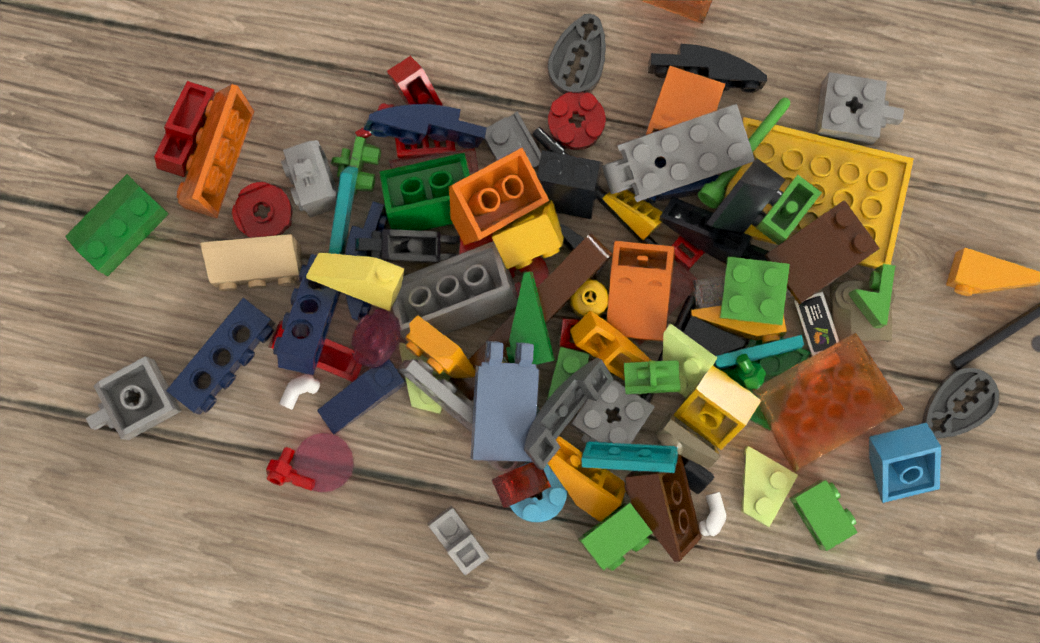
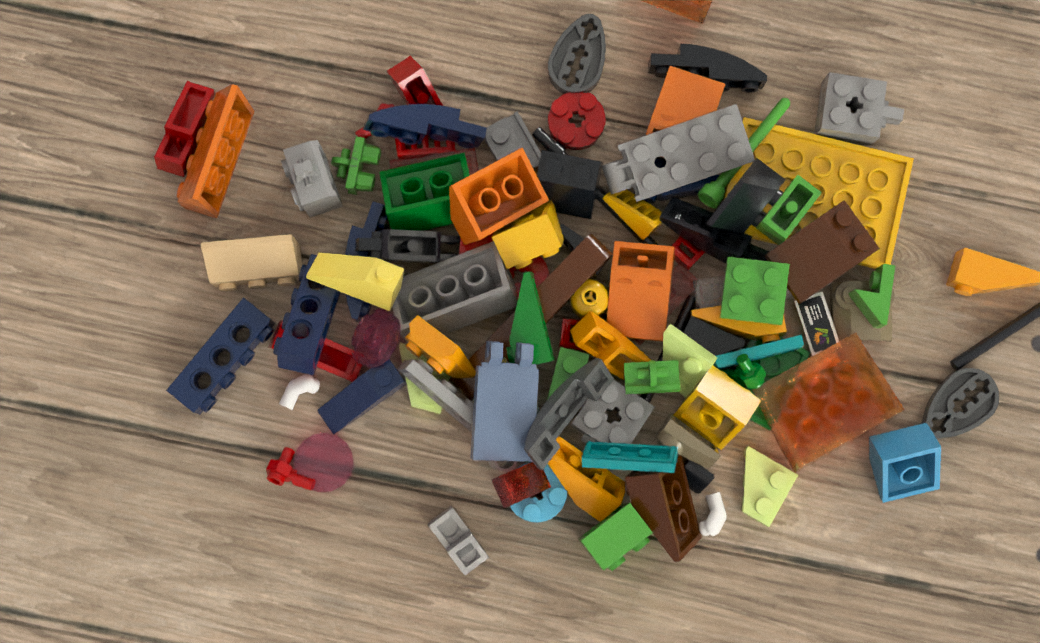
green slope [65,174,169,276] -> none
light grey hinge [86,356,181,440] -> none
red plate [232,182,293,238] -> none
teal tile [328,166,358,255] -> none
bright green brick [789,480,858,551] -> none

